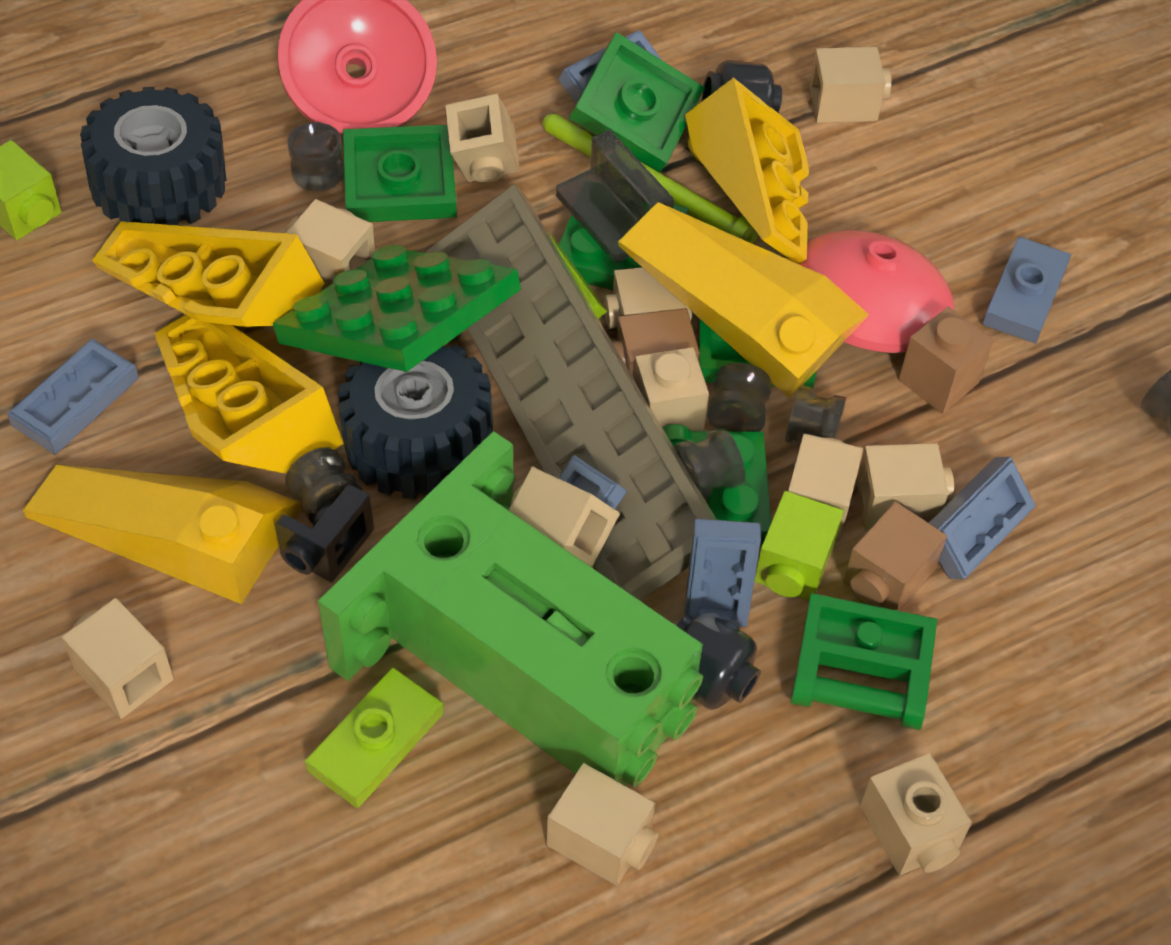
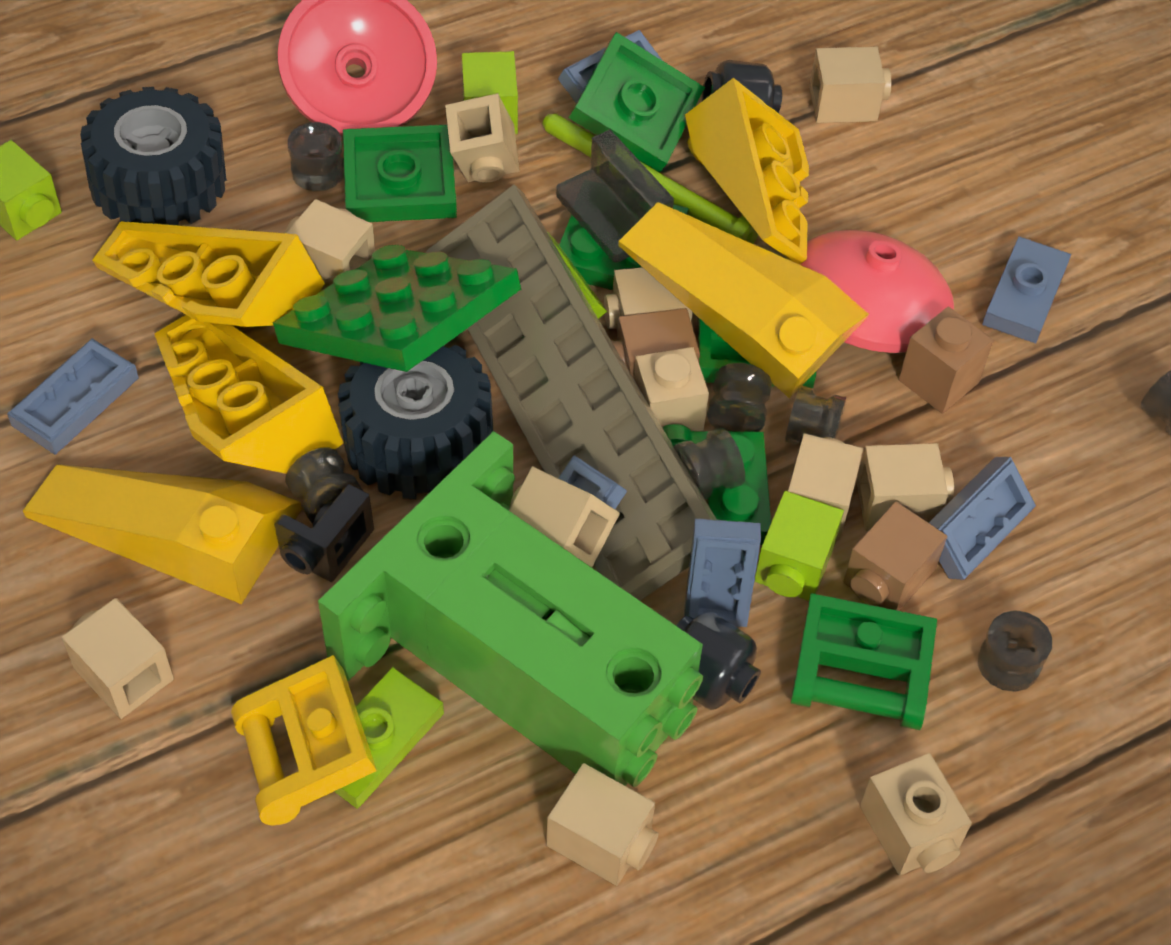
none -> yellow plate [231,655,377,826]
none -> lime brick [462,51,518,134]
none -> clear smoke wheel [978,610,1052,692]

